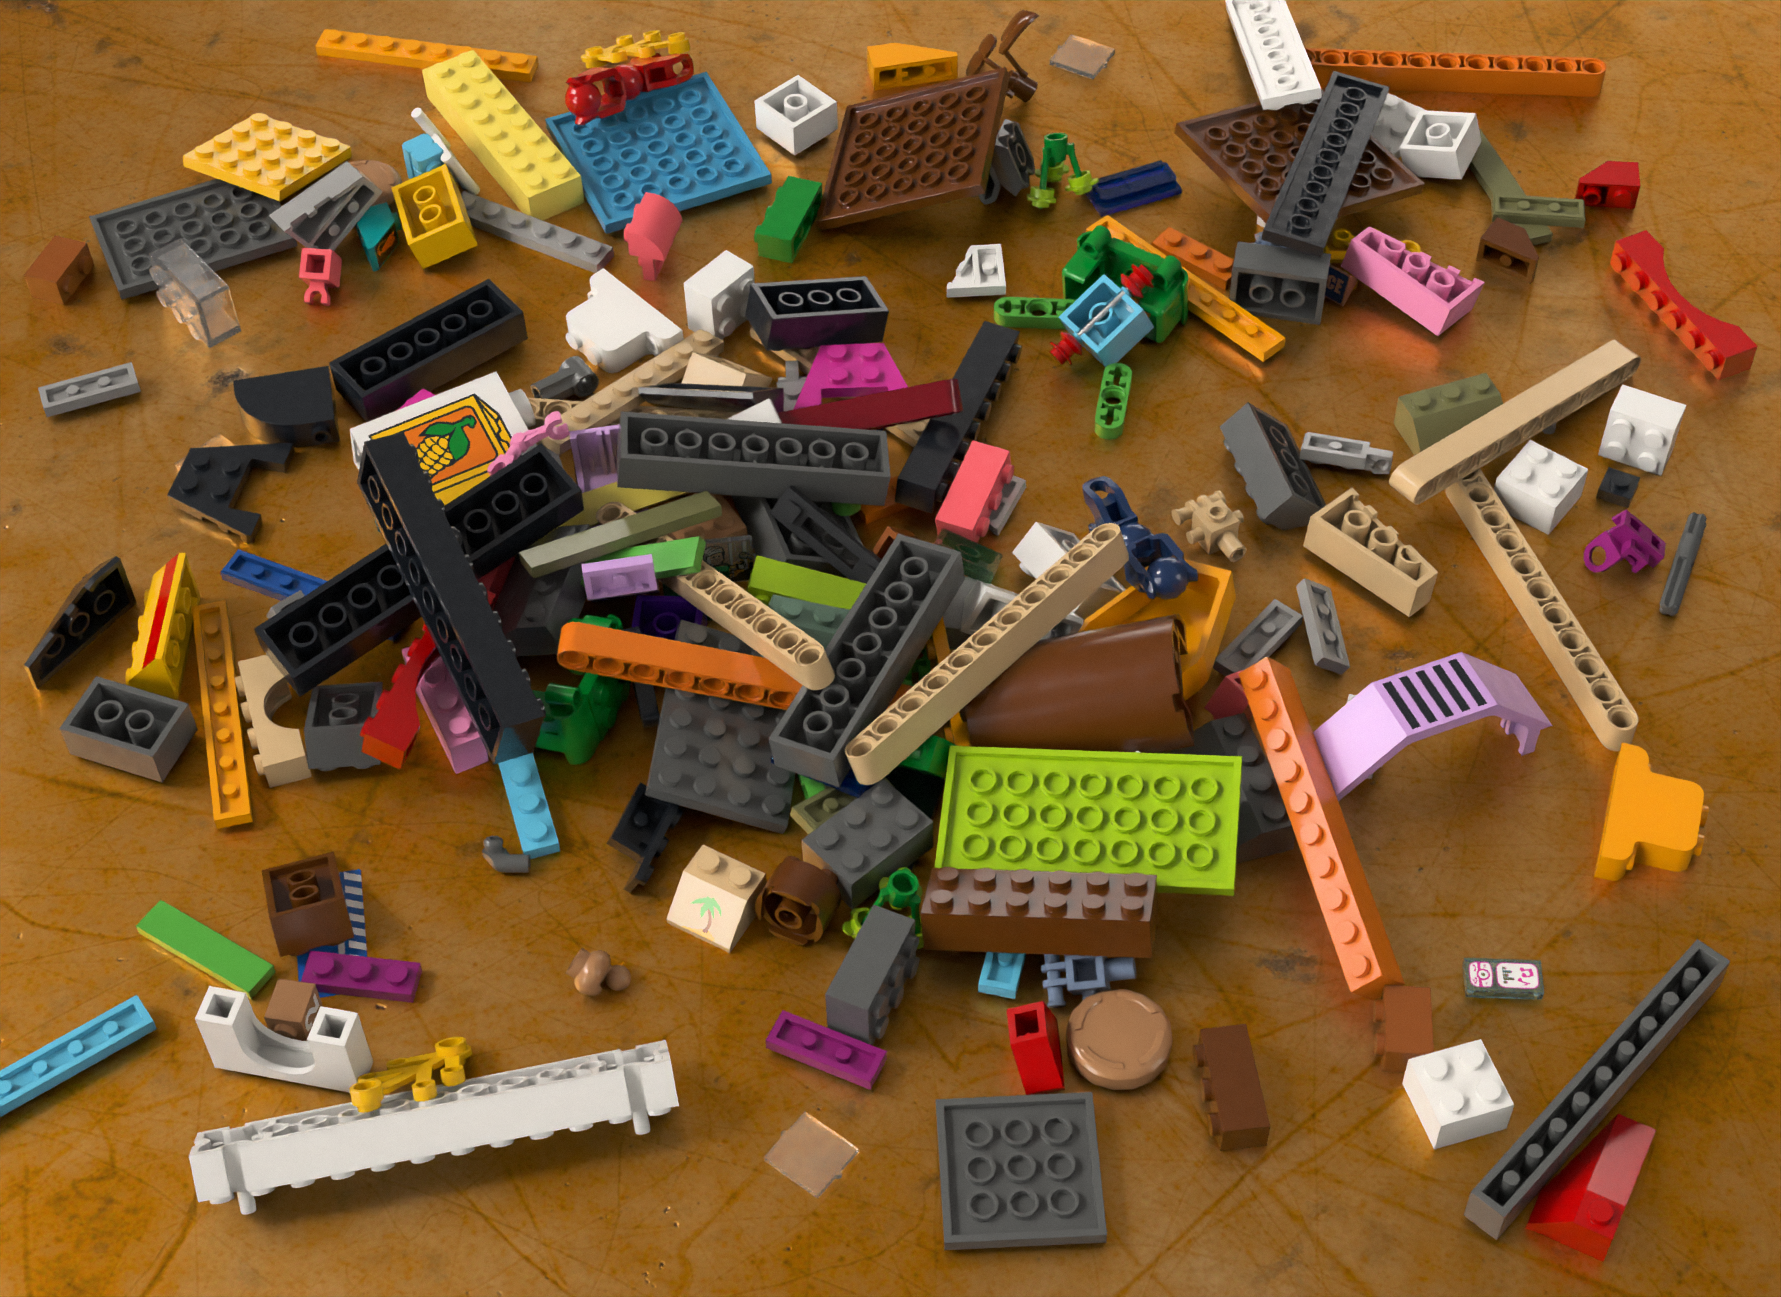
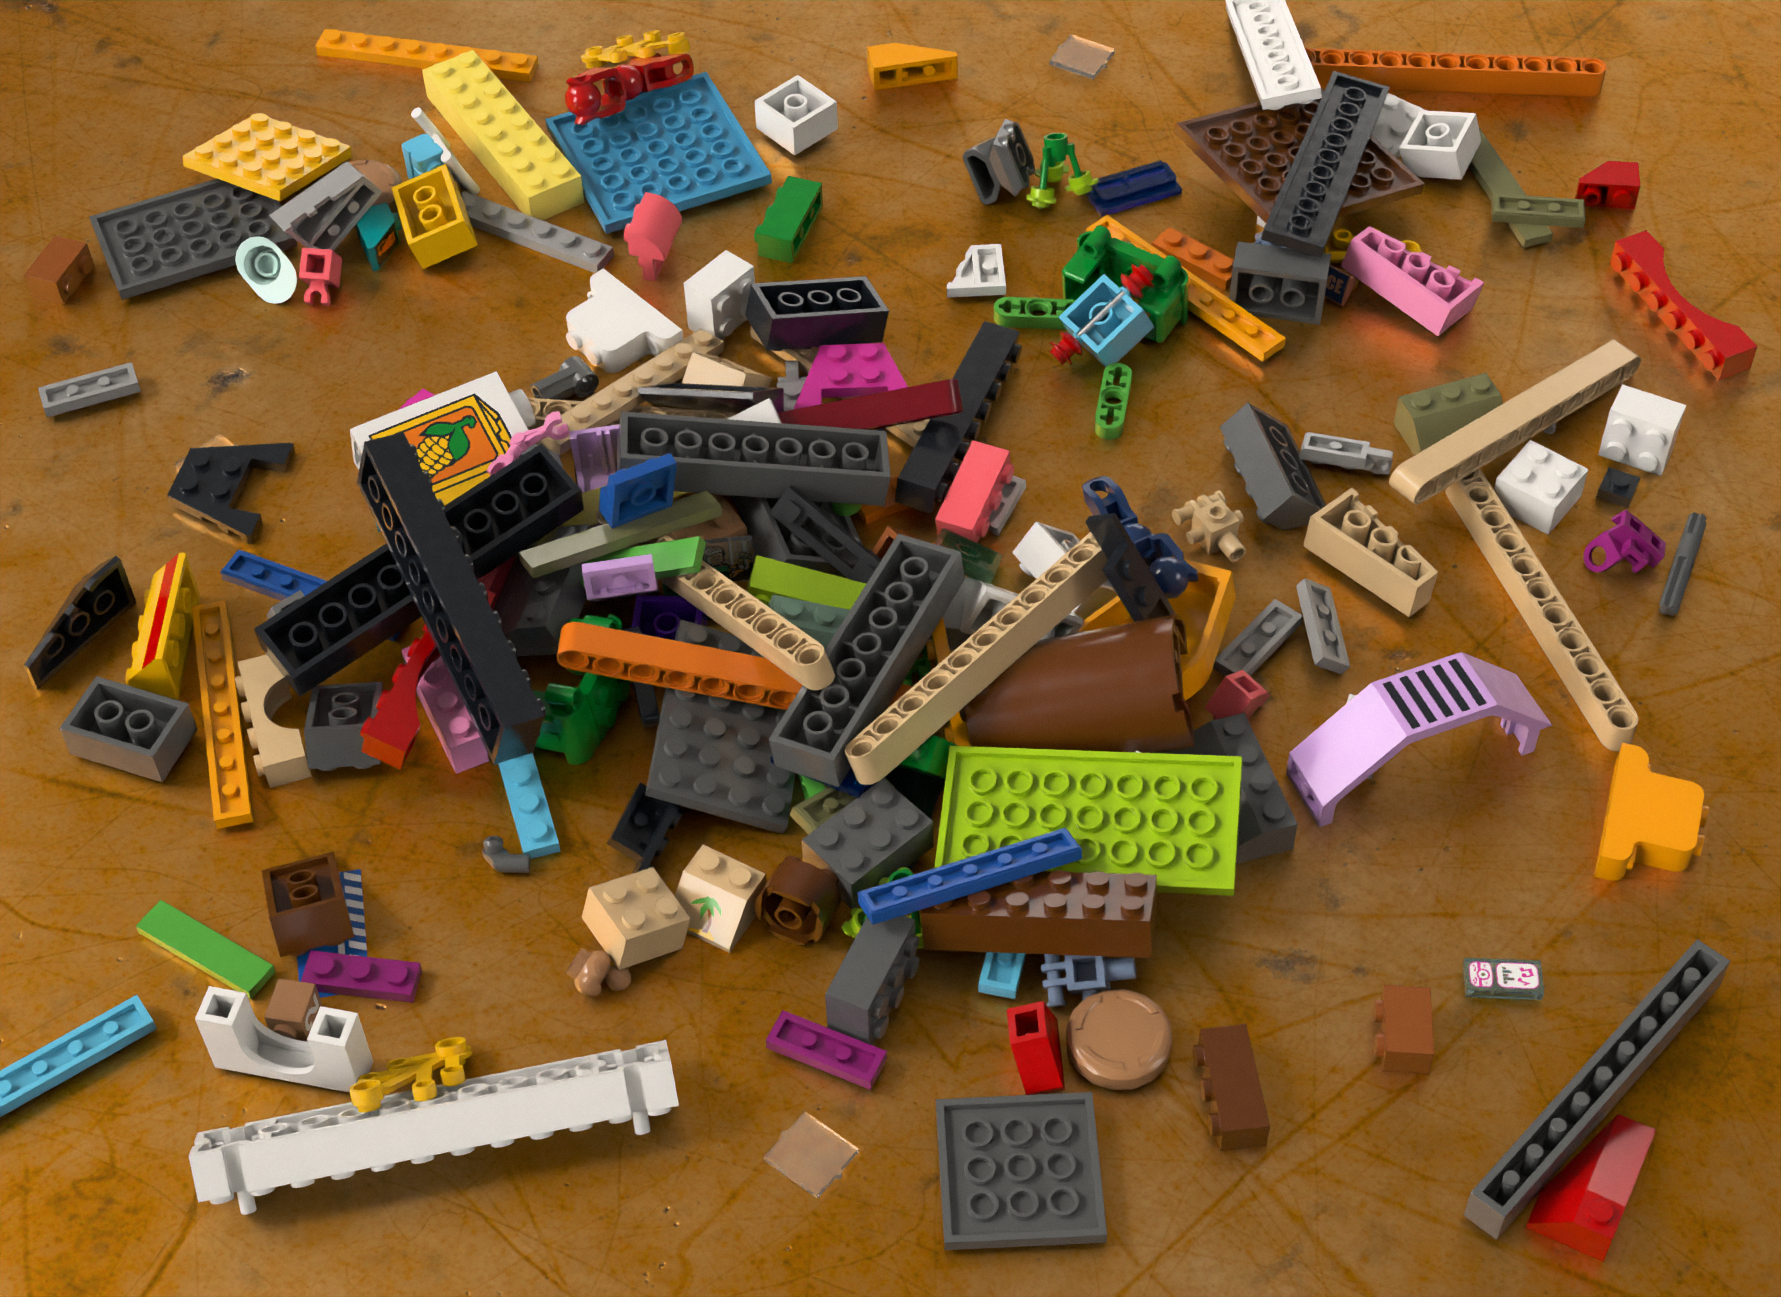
clear brick [148,238,241,348] -> none
black brick [233,366,340,447] -> none
black brick [329,279,528,422] -> none
reddish brown plate [816,67,1010,230] -> none
reddish brown plant [966,10,1039,102] -> none
orange brick [1238,657,1405,1001] -> none
white brick [1402,1039,1514,1149] -> none
reddish brown slope [1476,217,1539,284] -> none
none -> light aqua piece [235,236,297,304]
none -> tan brick [582,867,691,970]
none -> blue plate [599,453,677,529]
none -> blue tile [857,828,1082,925]
none -> black bracket [1086,513,1176,622]

